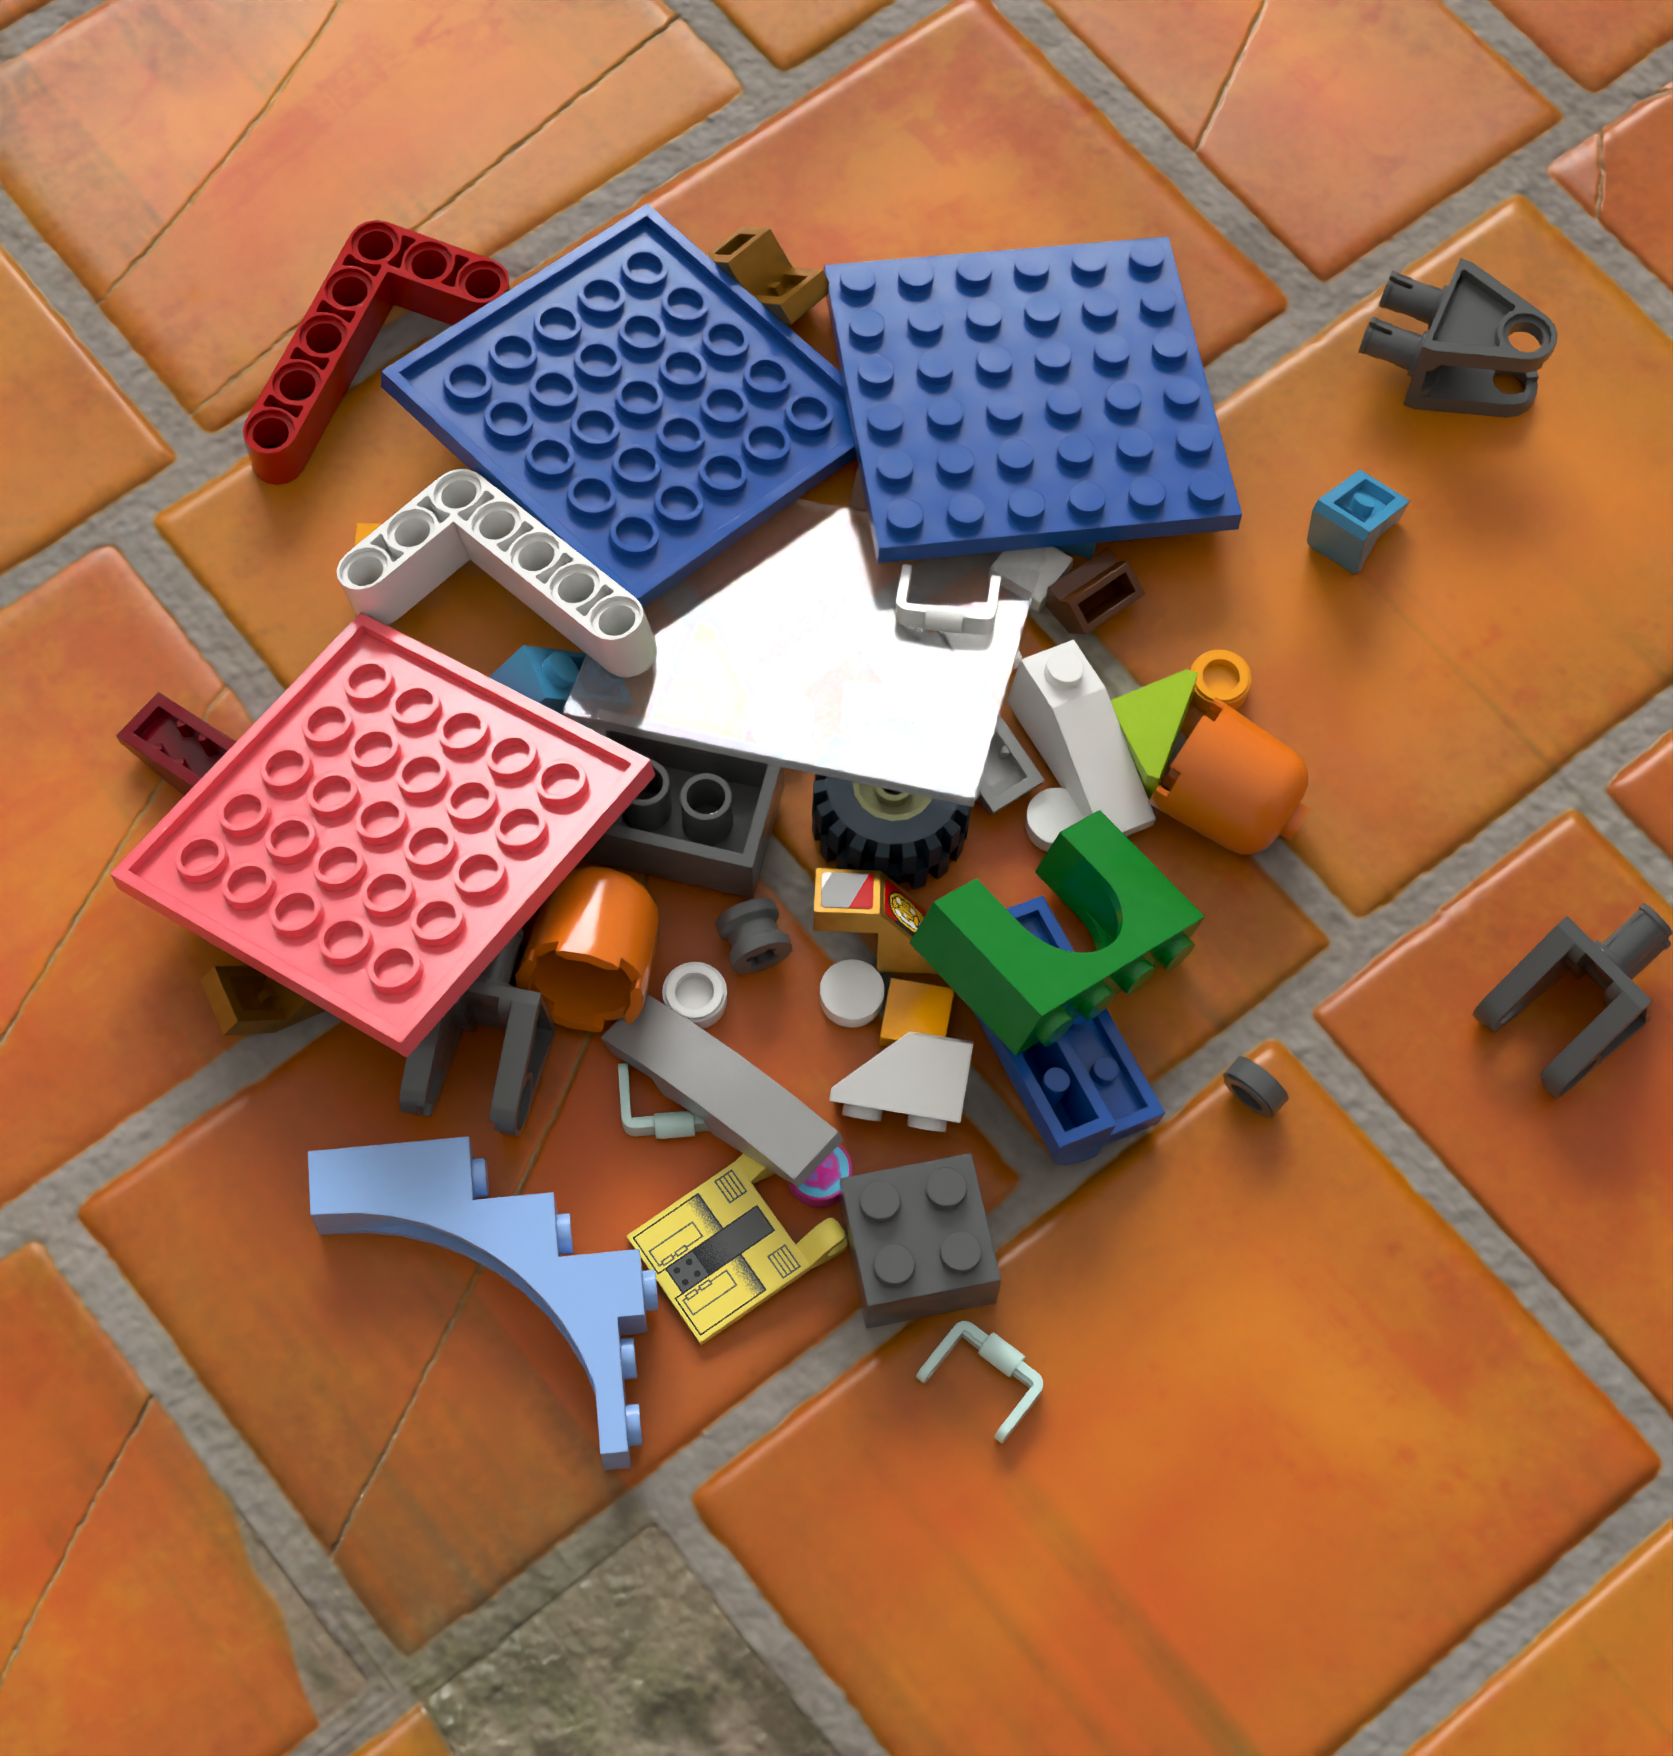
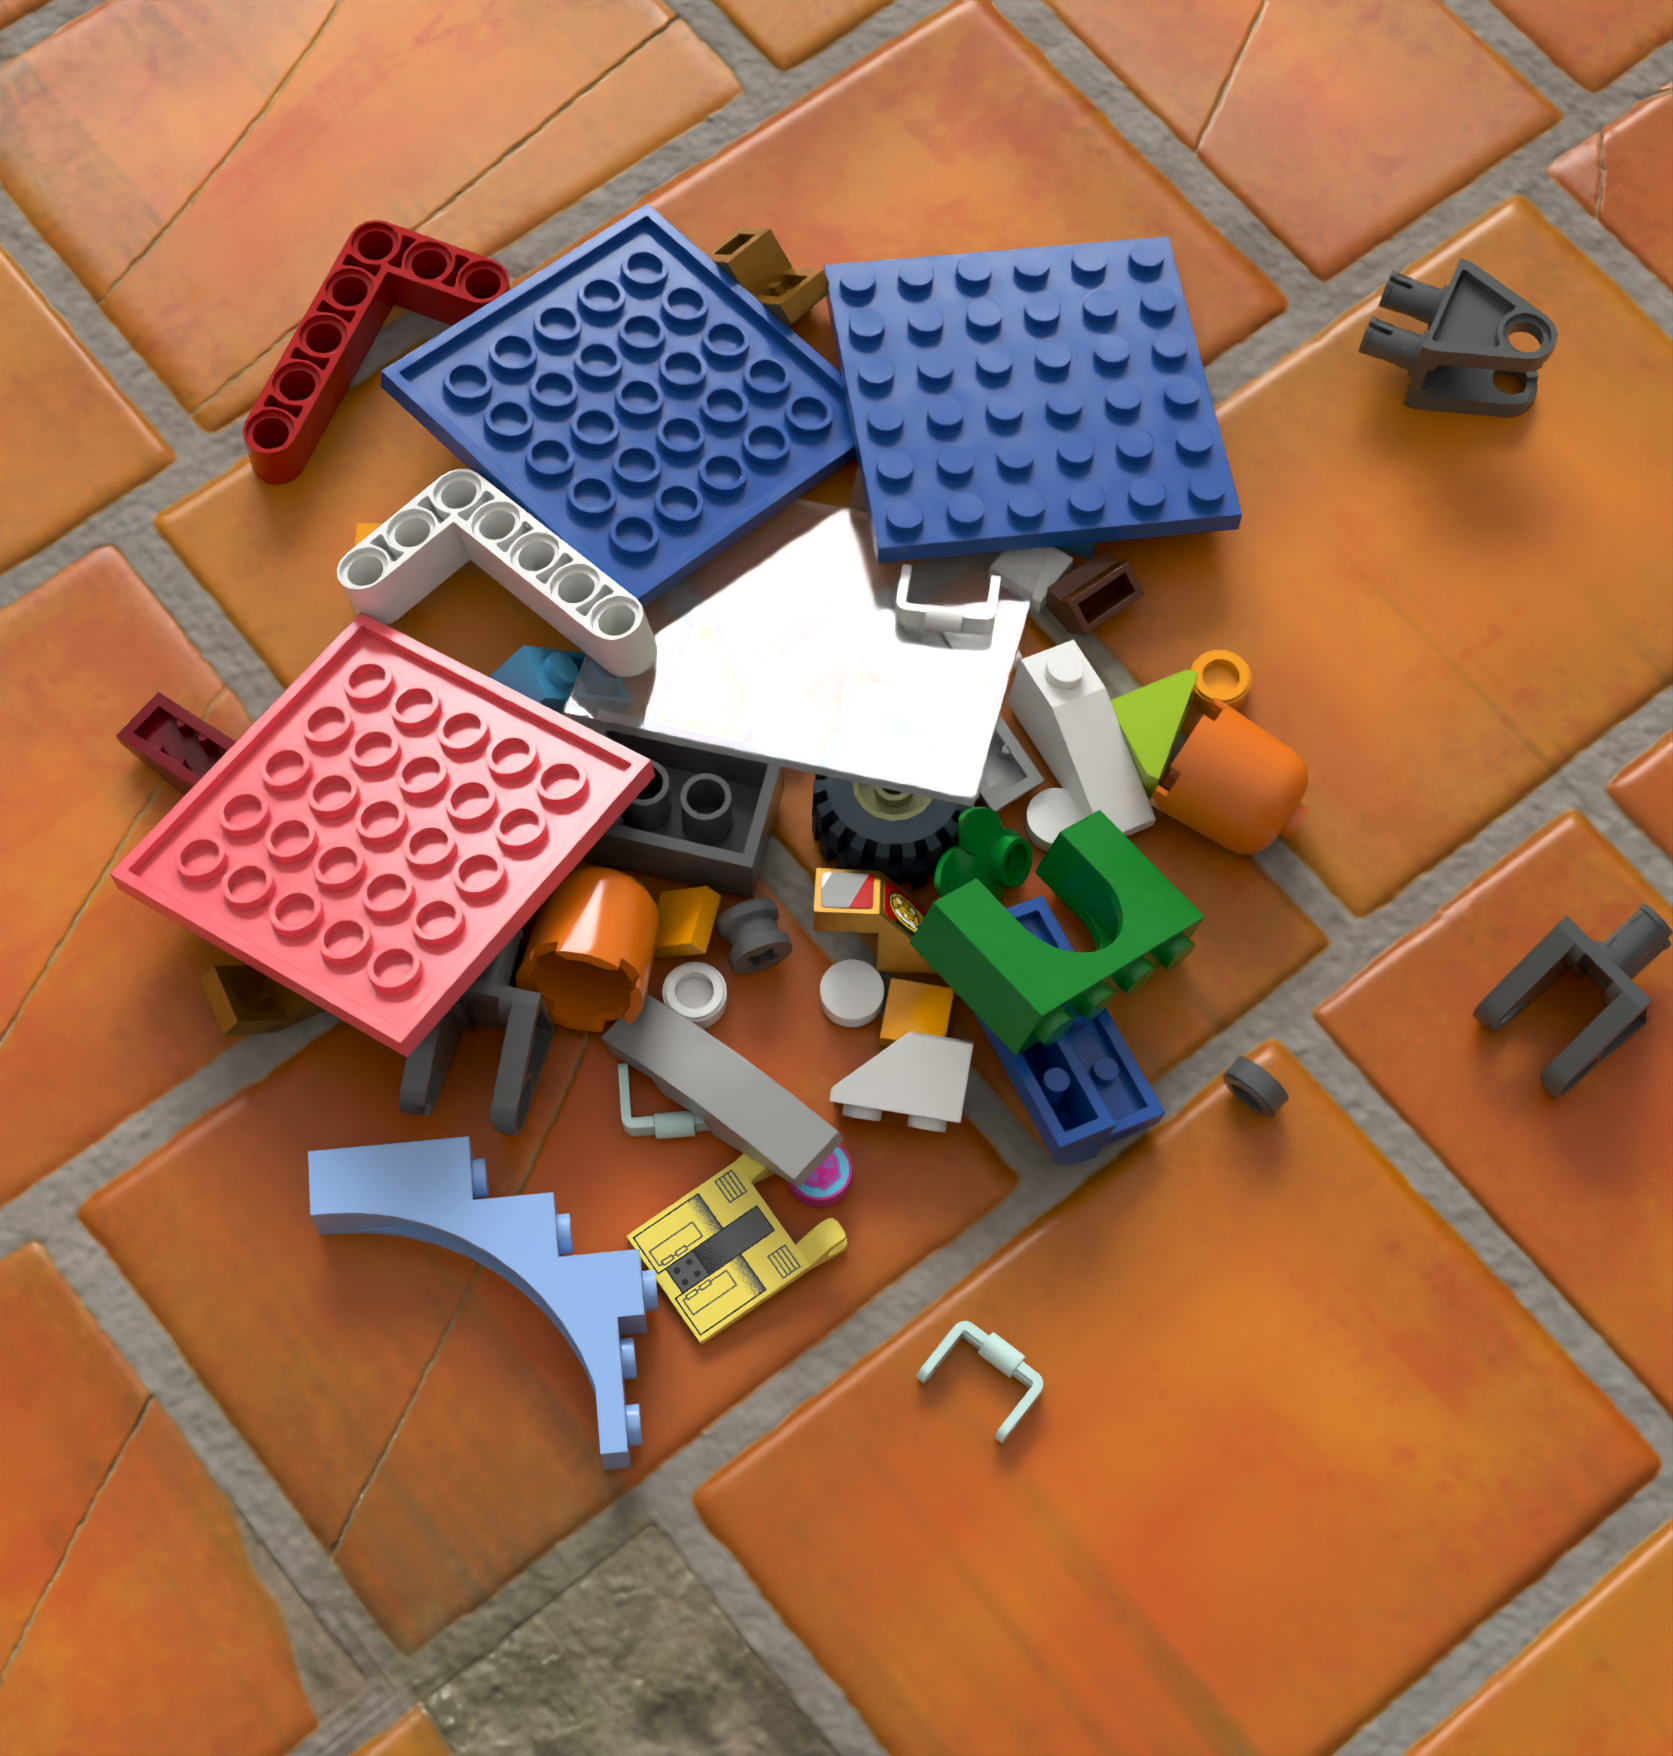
dark grey brick [839,1153,1001,1329] -> none
dark azure slope [1307,470,1410,574] -> none
none -> light orange tile [655,886,721,959]
none -> green plate [934,807,1033,903]

